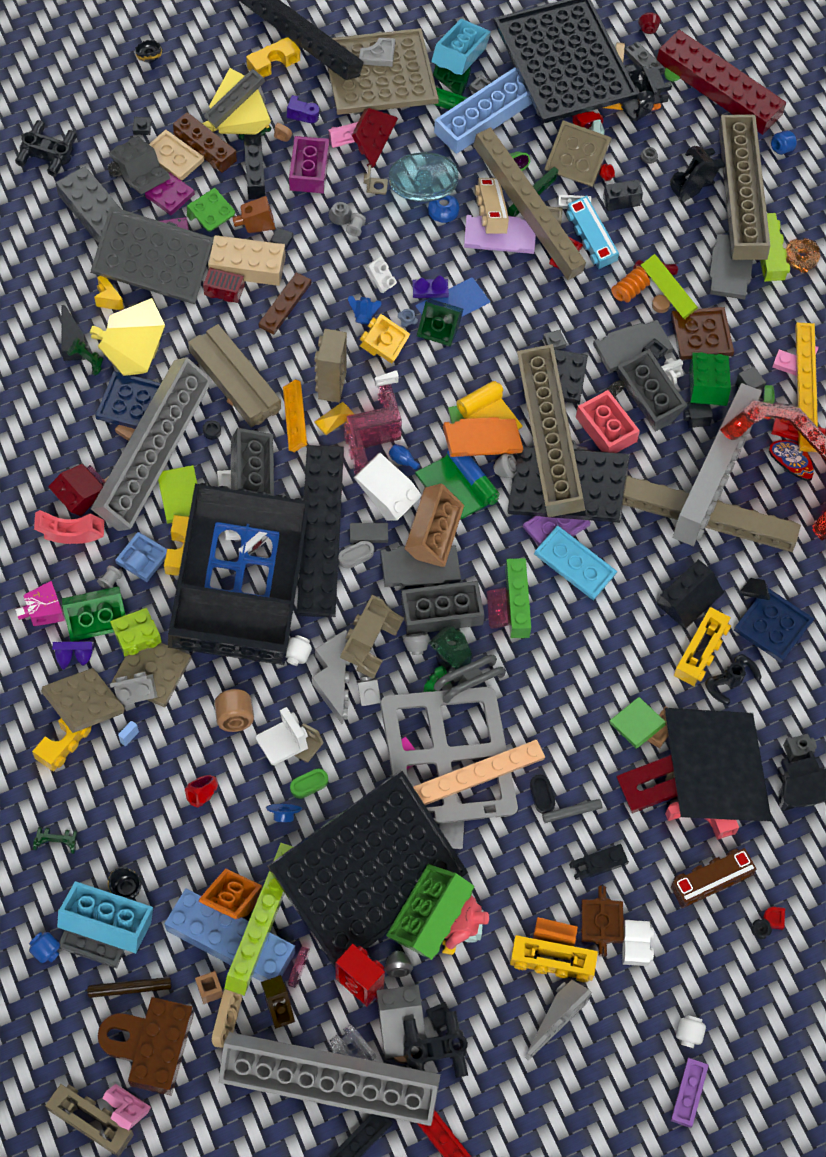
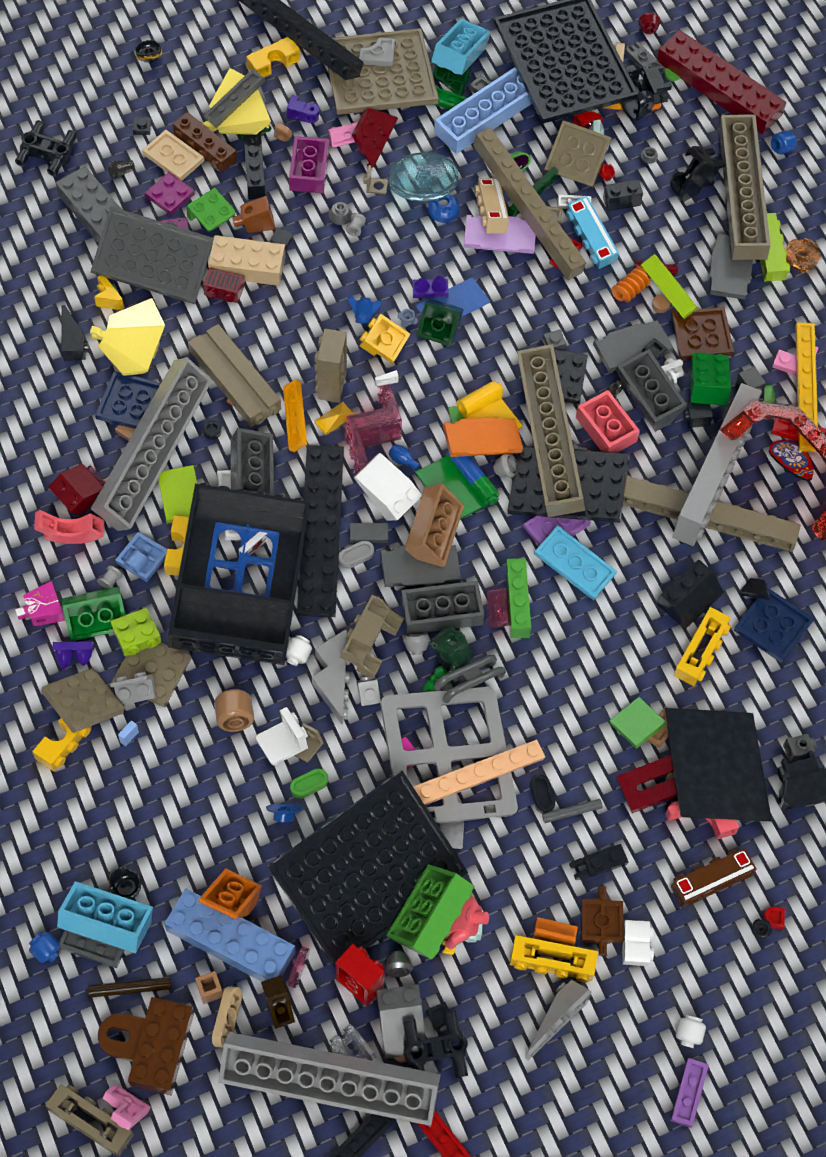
dark green piece [33,827,77,854] -> none
dark green piece [67,337,103,376] -> none
dark grey bracket [109,136,170,194] -> none
red rock [185,775,218,808] -> none
lime brick [224,843,293,996] -> none
reddish brown plate [259,272,311,335] -> none
white hips [366,256,397,293] -> none
black piece [705,654,762,705] -> none

